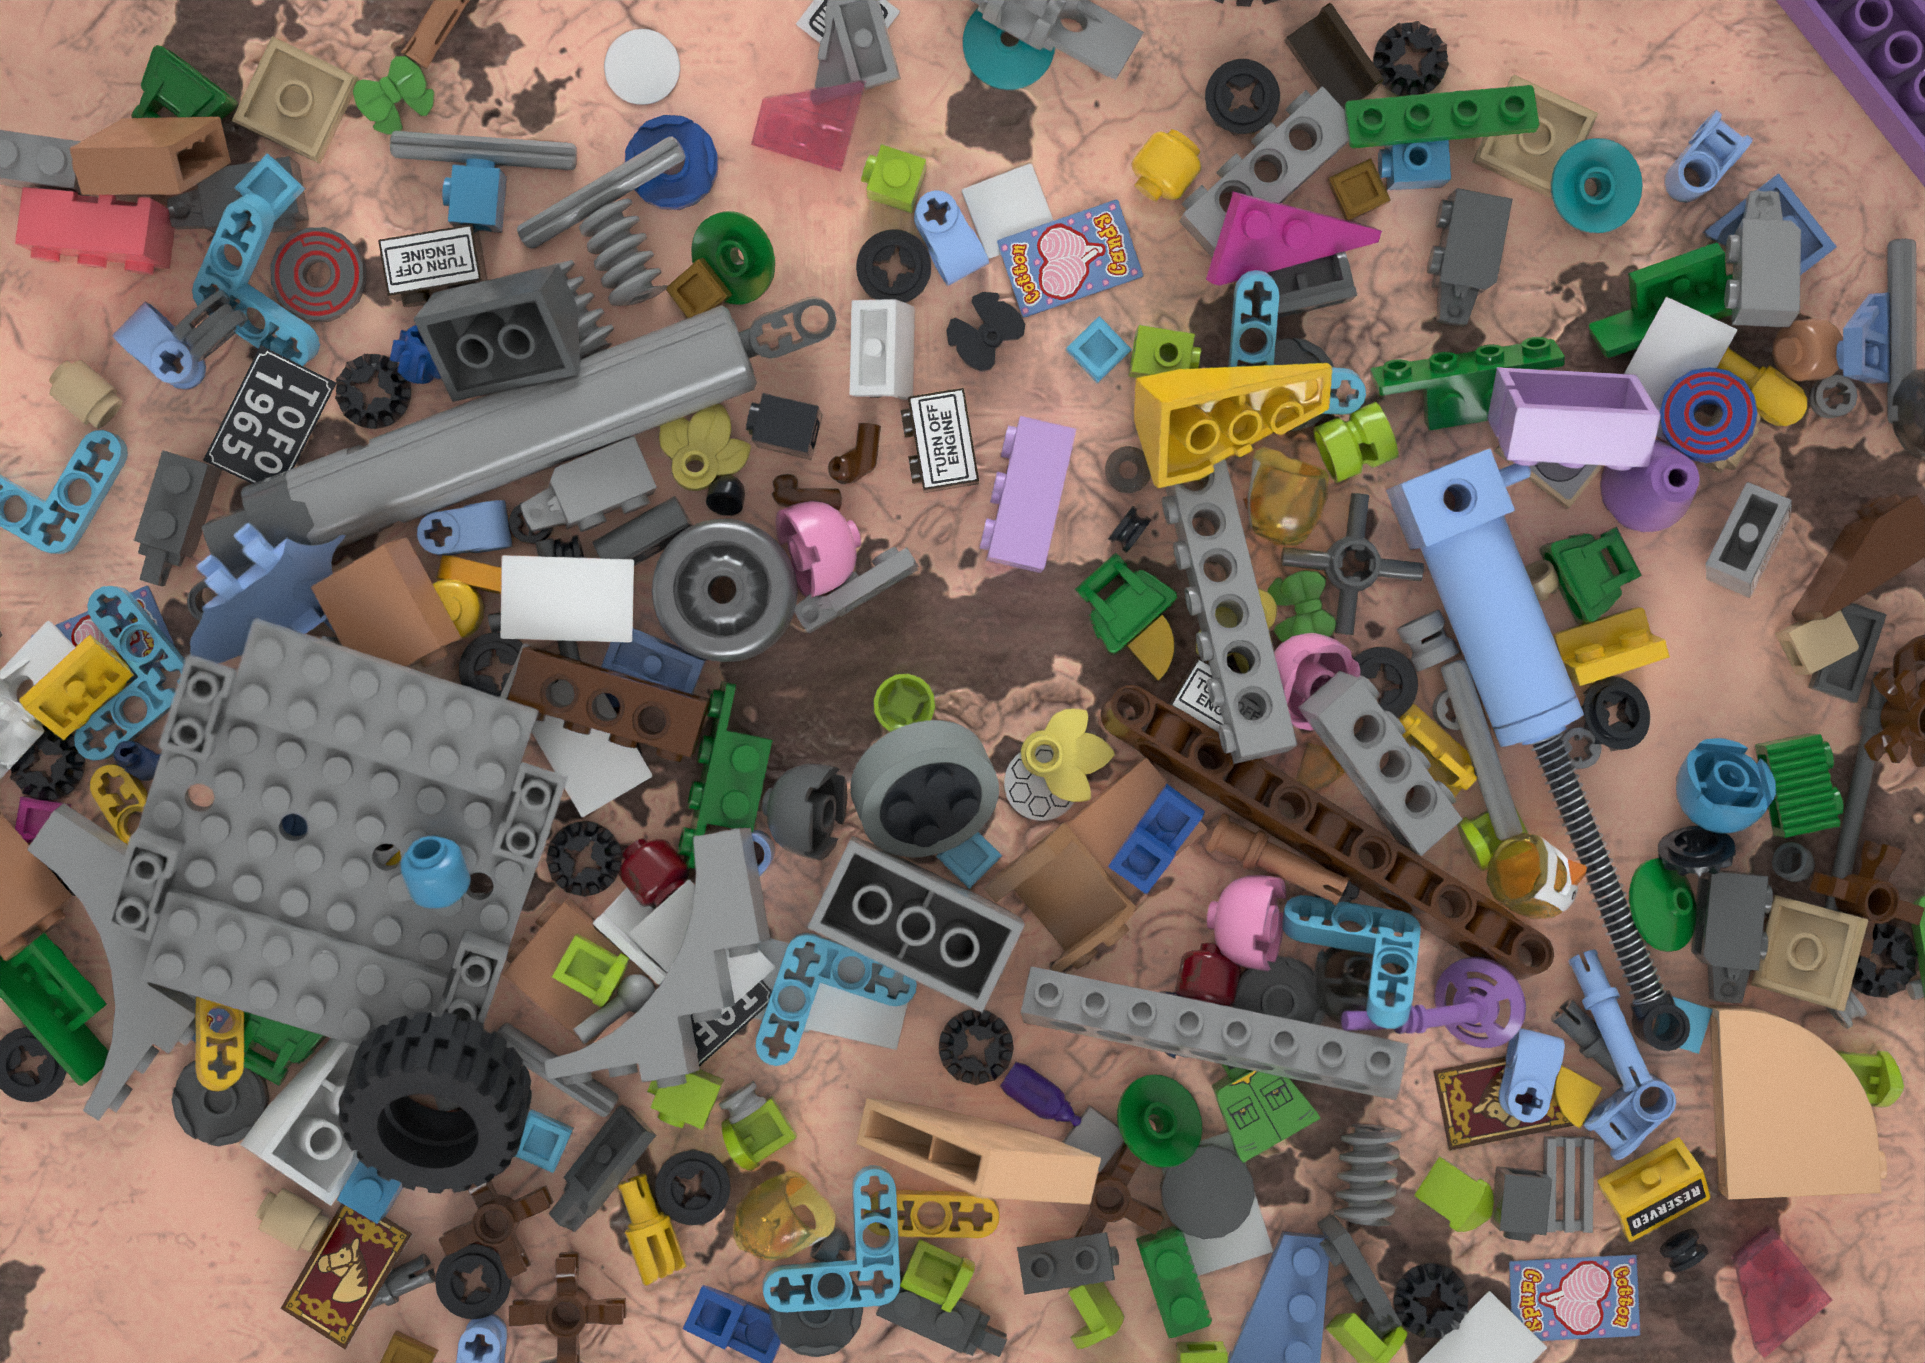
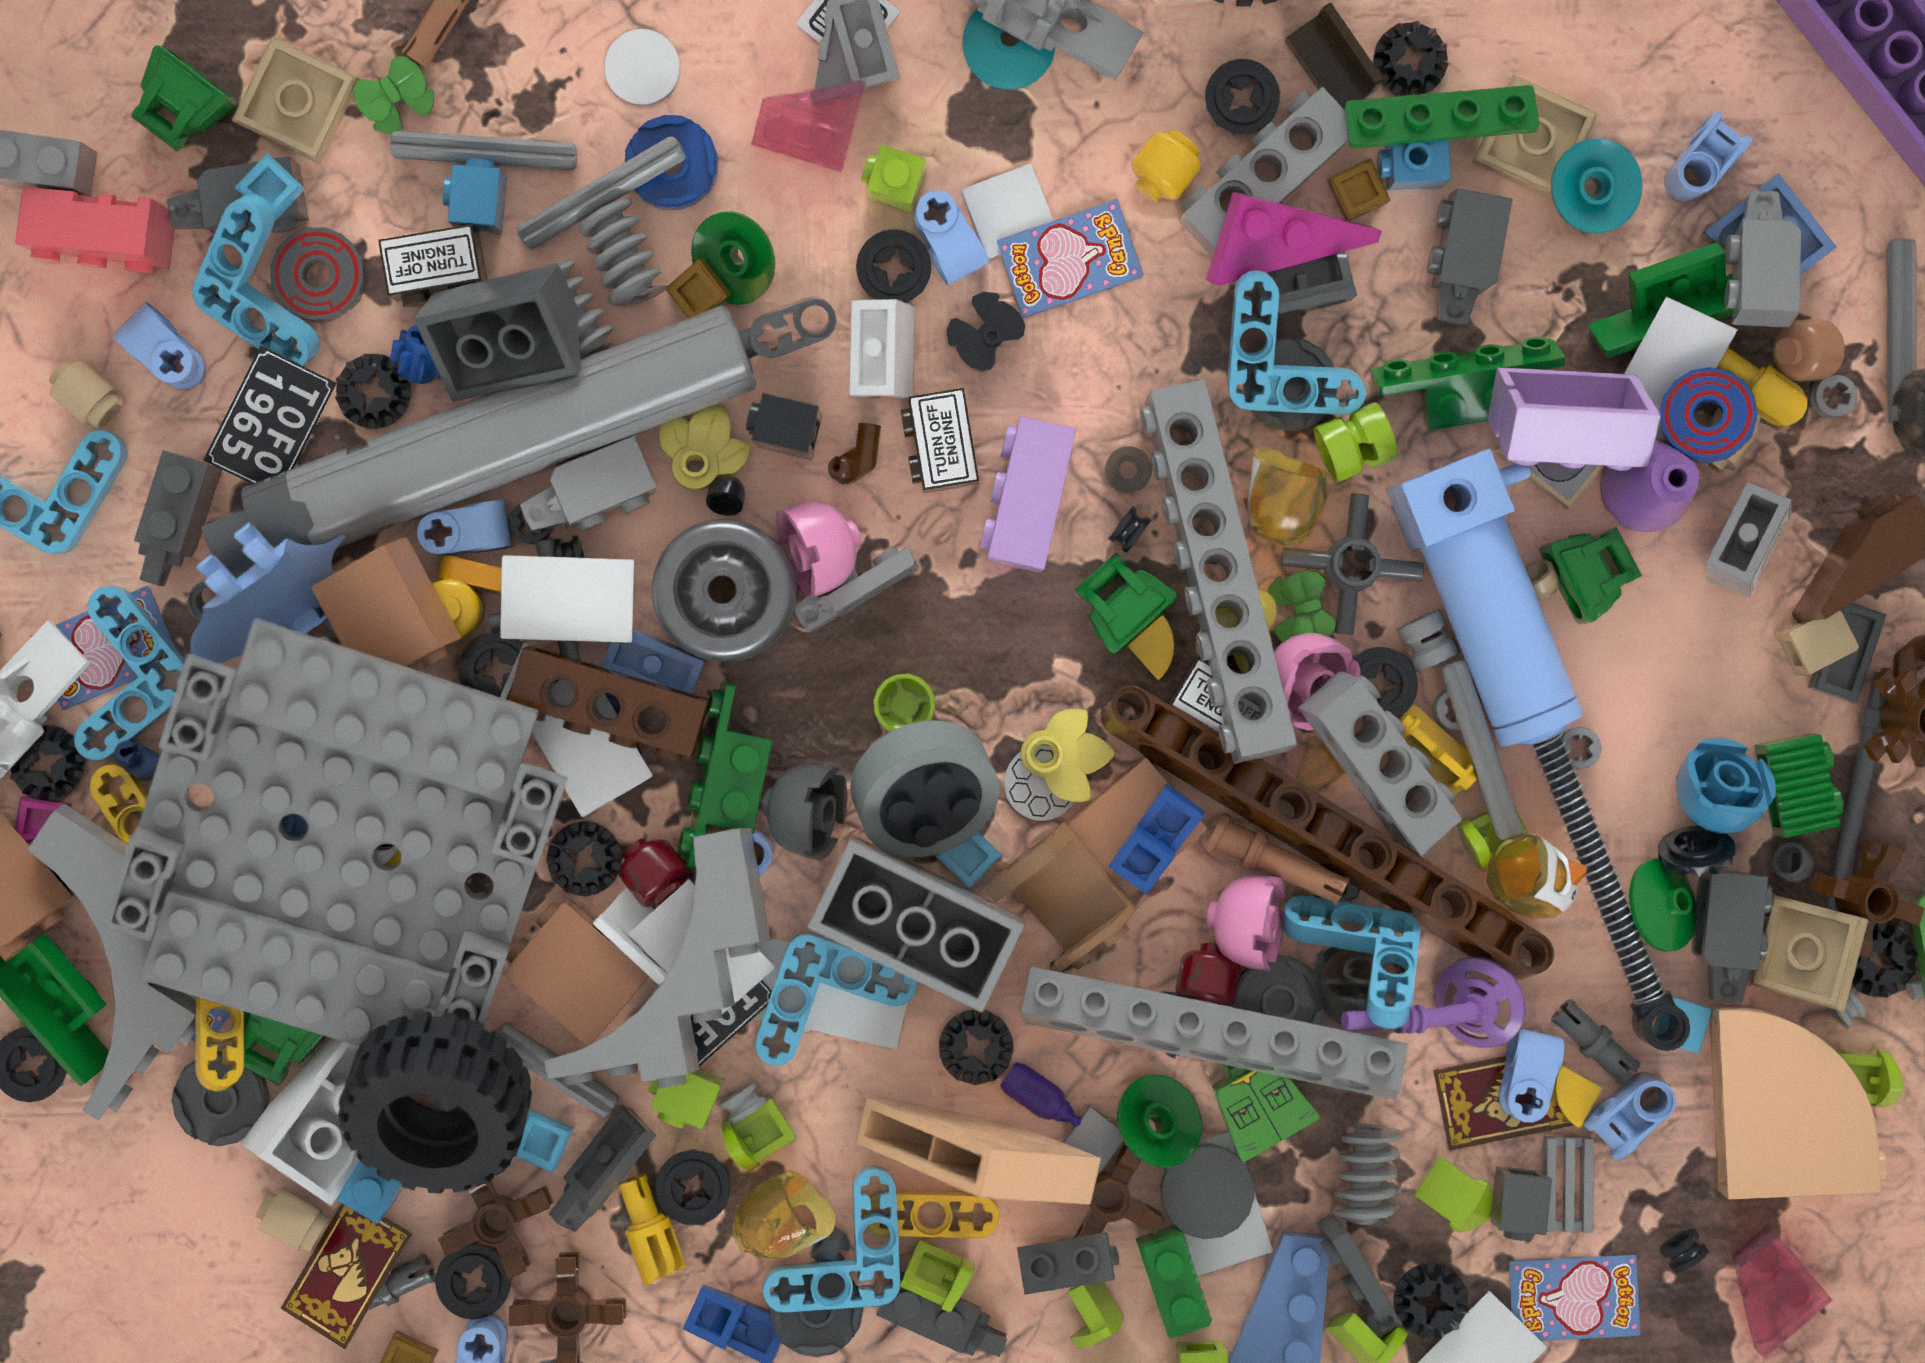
yellow bracket [19,634,134,740] -> none
nougat brick [69,117,231,195] -> none
dark grey wheel [172,289,248,362] -> none
dark azure head [400,836,470,908] -> none
lime tile [552,934,629,1008] -> none
light grey bar [573,974,655,1044] -> none
dark grey brick [592,496,693,566] -> none
reddish brown arm [771,474,842,511] -> none
medium azure tile [1065,316,1132,384] -> none
lime brick [1128,325,1201,378] -> none
yellow wedge [1134,363,1333,488] -> none
yellow bracket [1553,607,1670,686] -> none
light blue pin [1568,949,1654,1092] -> none
black gear [1581,676,1650,751] -> none
yellow panel [1597,1137,1711,1242] -> none
medium blue wing [1836,292,1890,384] -> none

